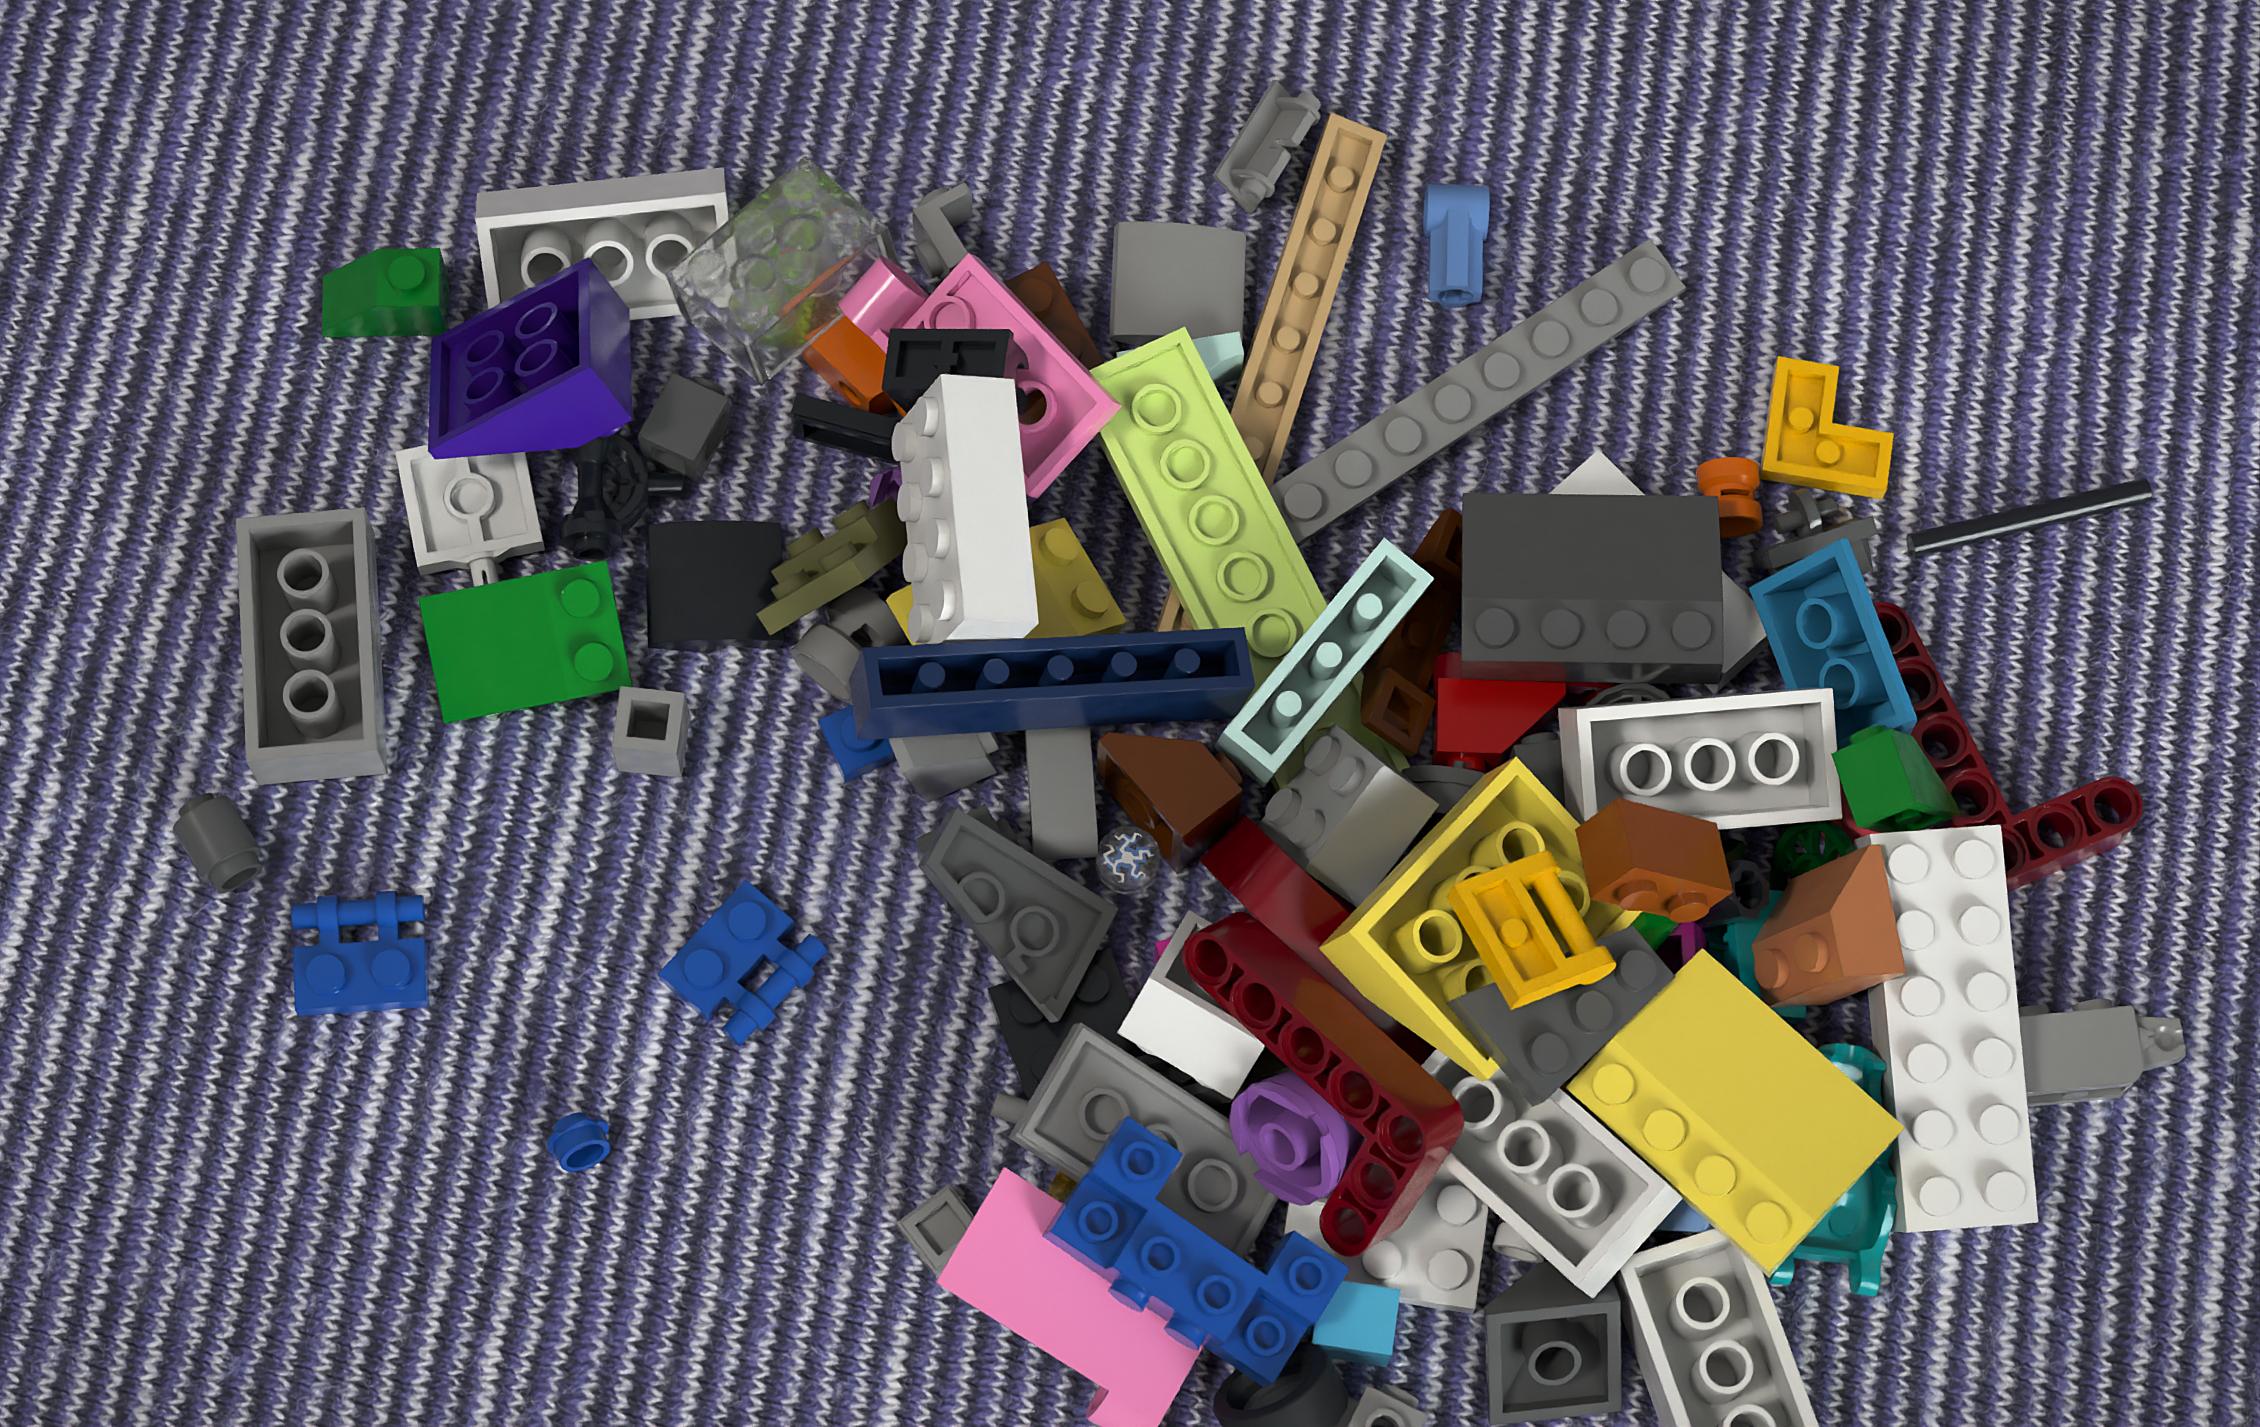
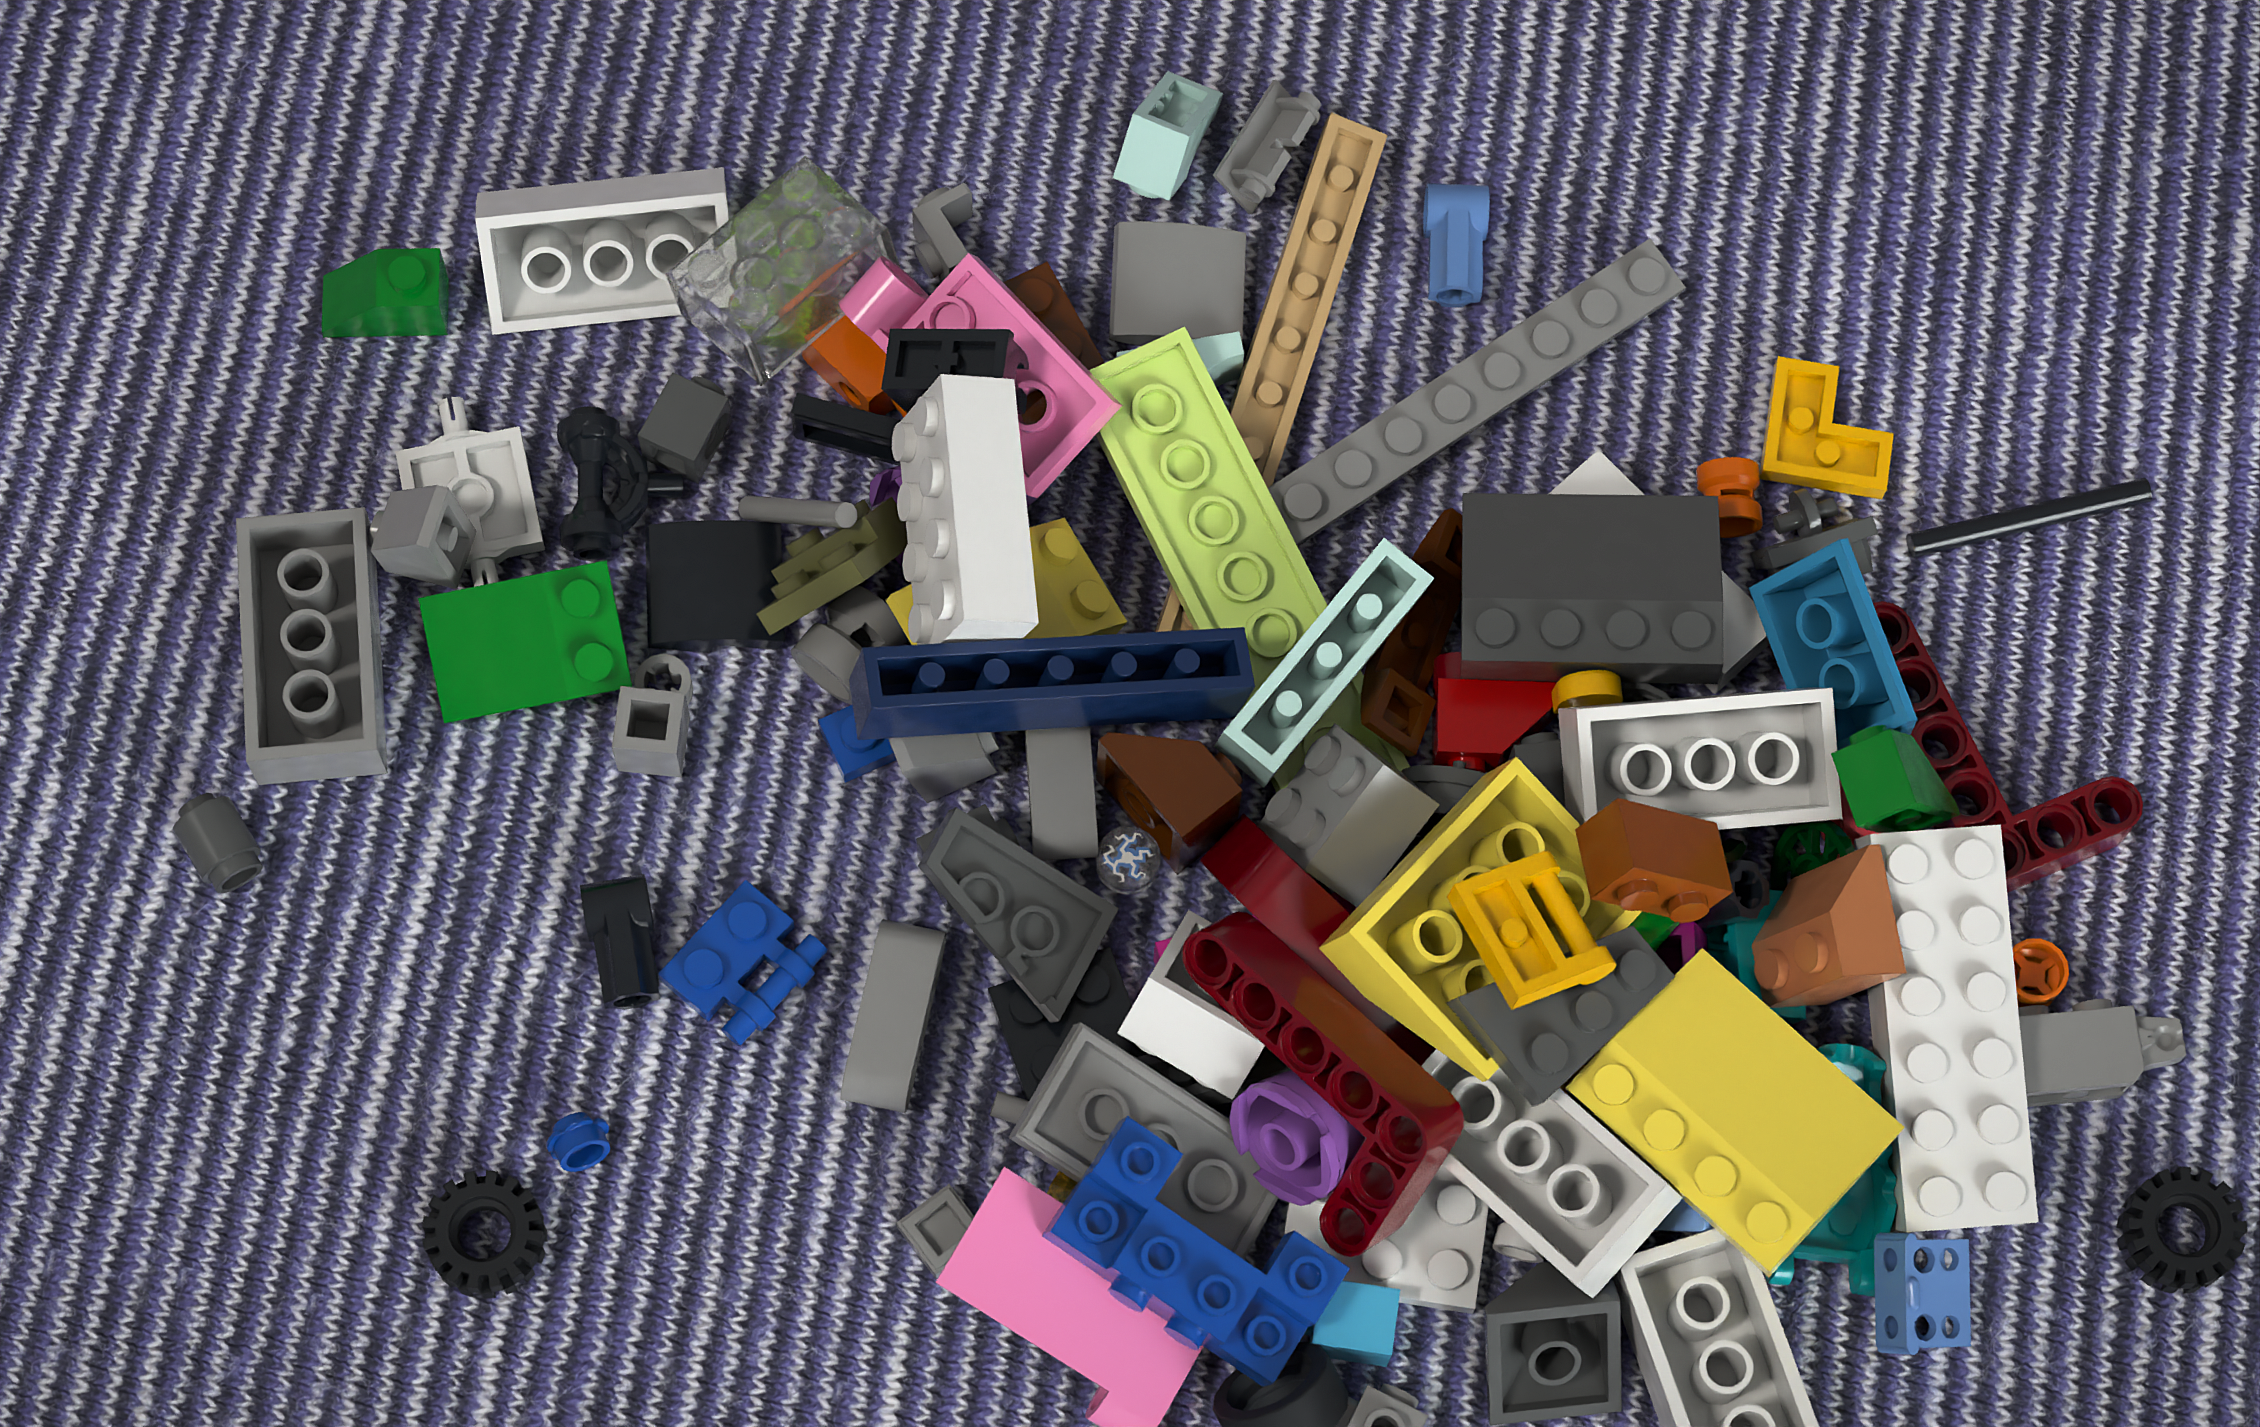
blue plate [291,890,430,1017] -> none
dark purple slope [428,257,632,460] -> none
none -> light grey slope [369,485,477,589]
none -> black tyre [422,1170,548,1299]
none -> black piece [580,874,660,1010]
none -> light grey bush [634,654,694,705]
none -> light grey bar [738,496,857,528]
none -> light grey beam [841,919,947,1113]
none -> light aqua arch [1113,71,1223,200]
none -> yellow tile [1551,670,1623,714]
none -> medium blue piece [1874,1232,1971,1355]
none -> orange wheel [2012,938,2069,1008]
none -> black tyre [2117,1166,2247,1294]

